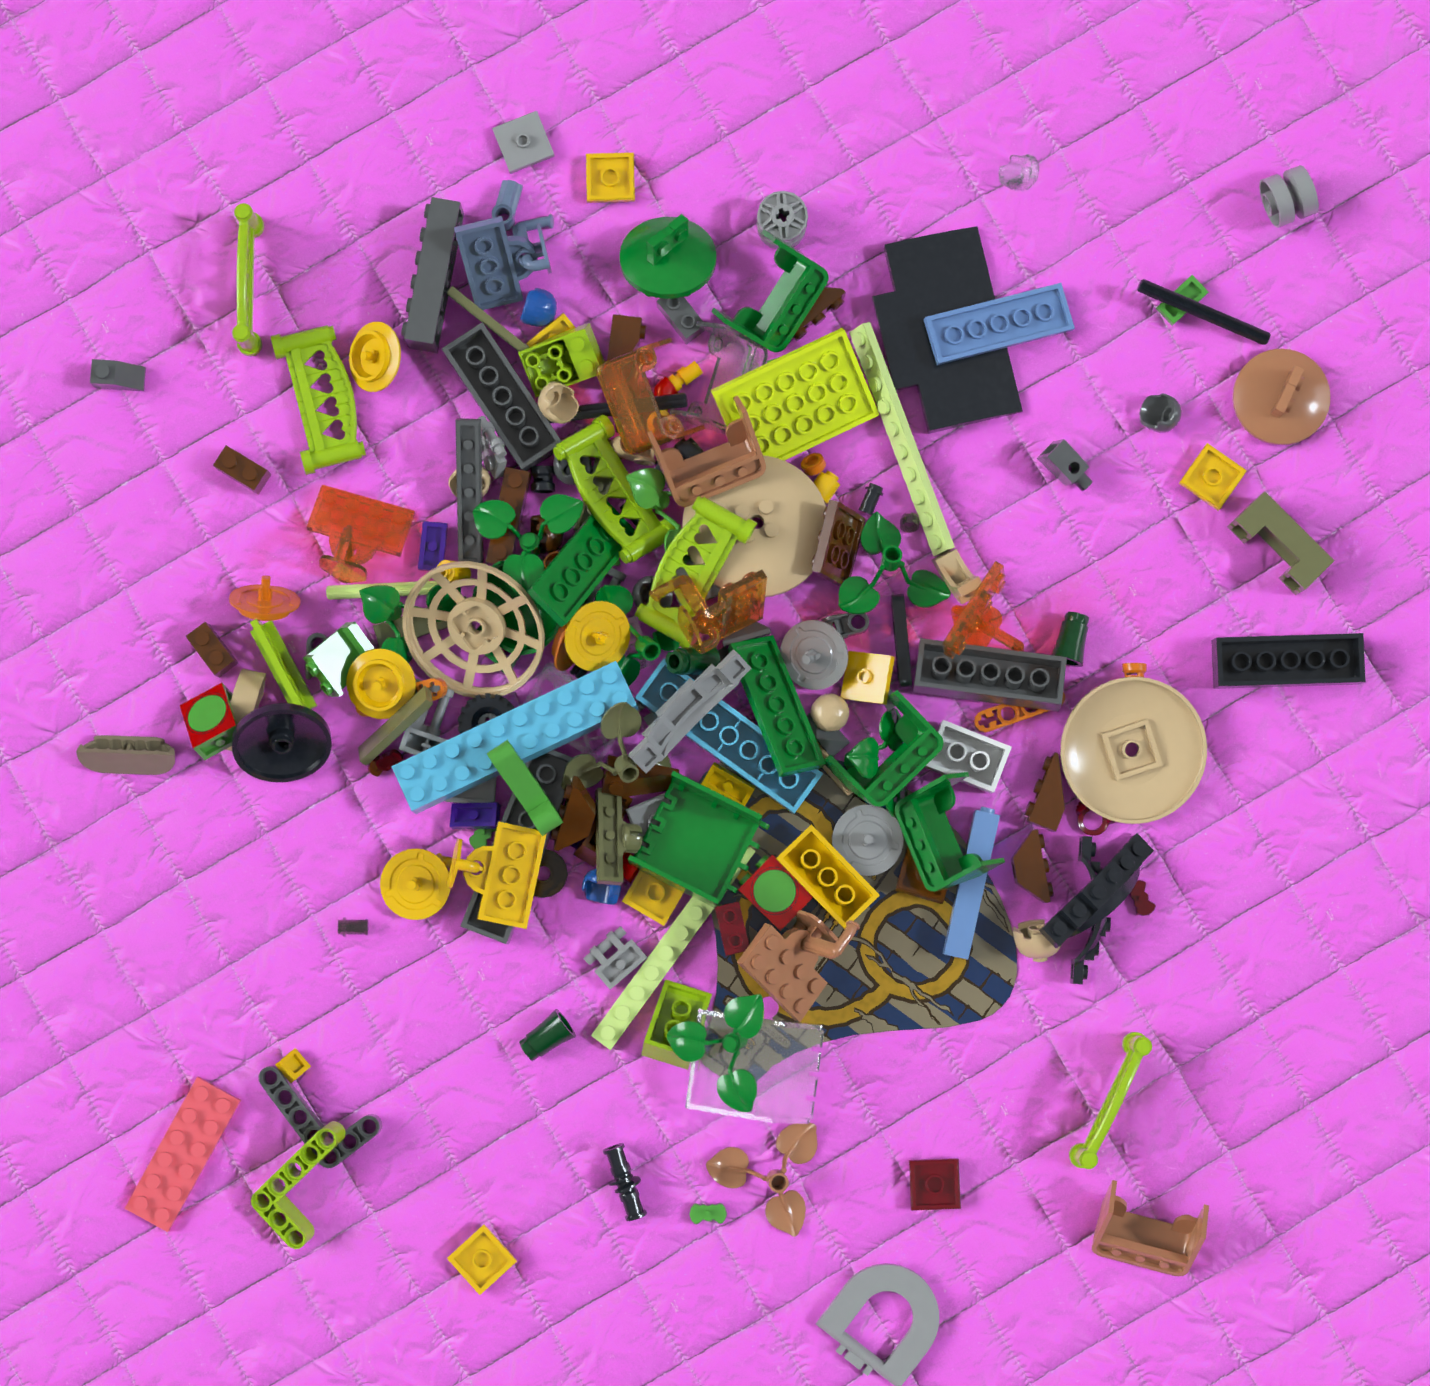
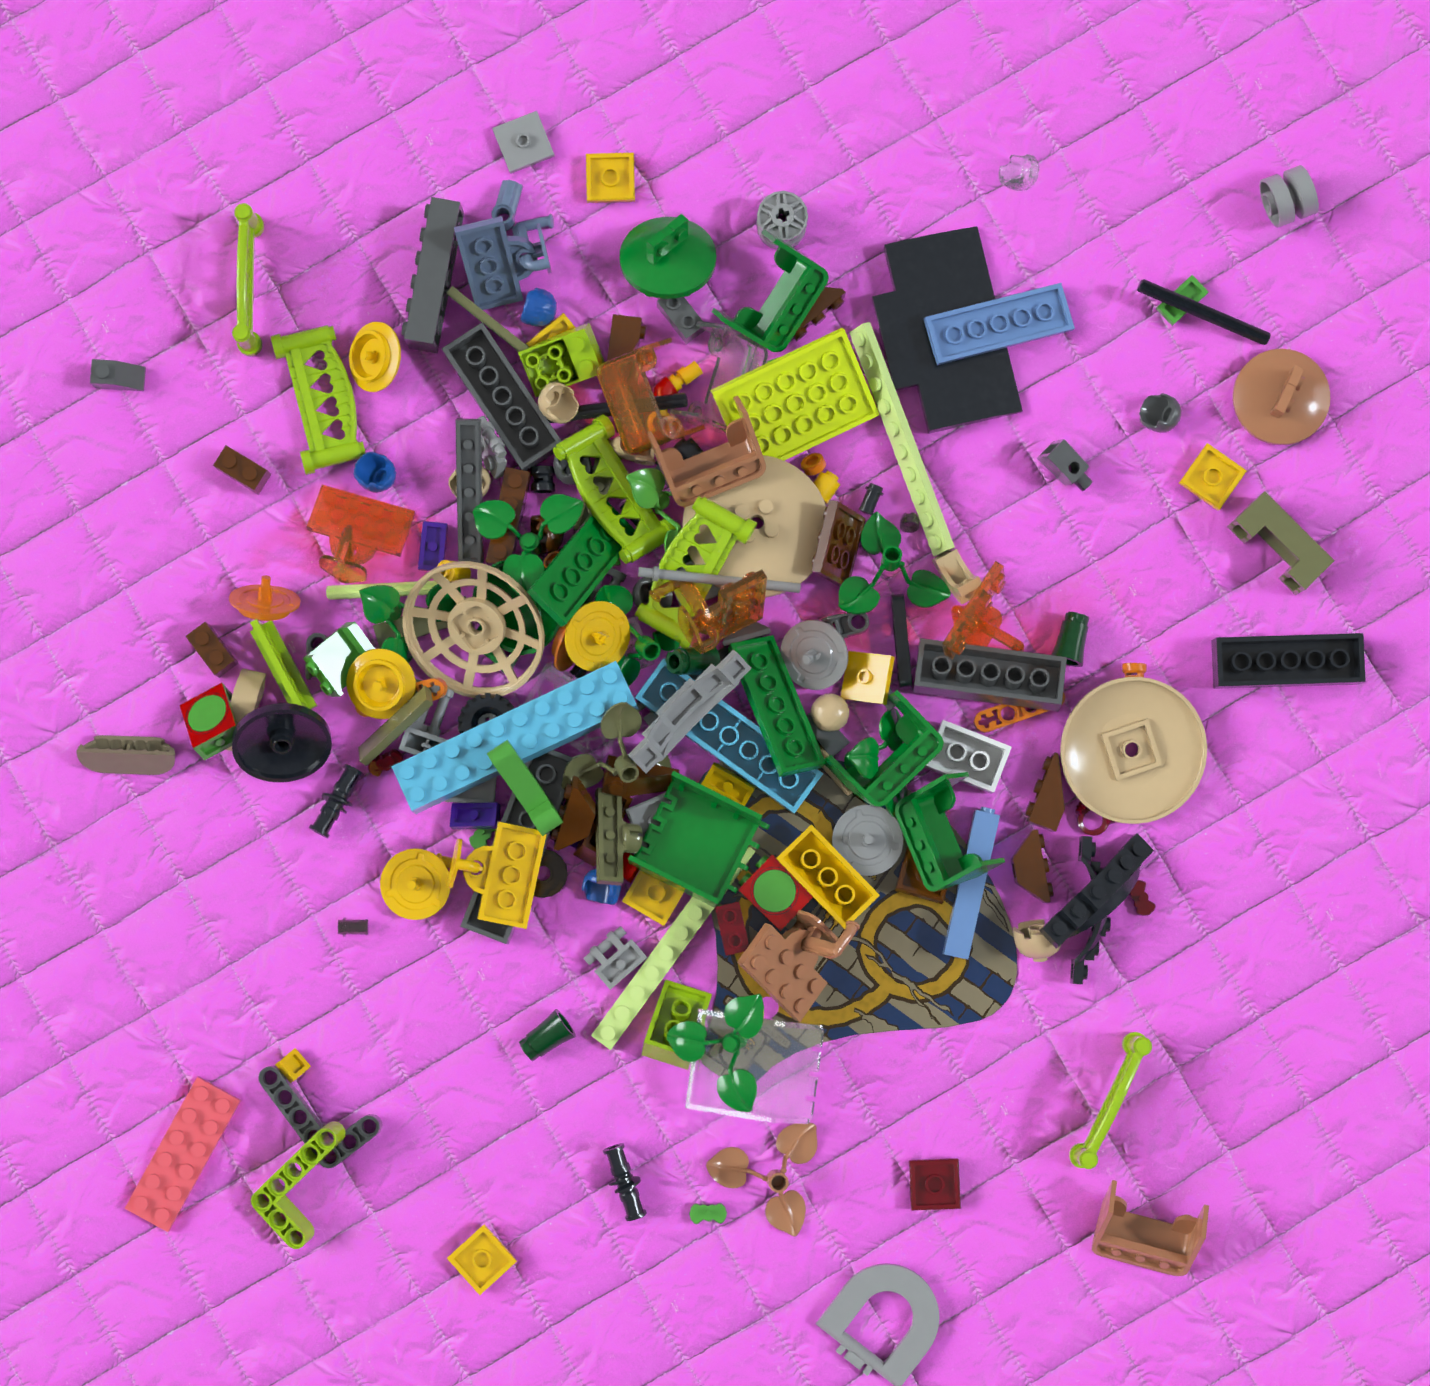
none -> black piece [309,764,364,838]
none -> blue hair [353,452,396,493]
none -> light grey bar [638,566,801,593]

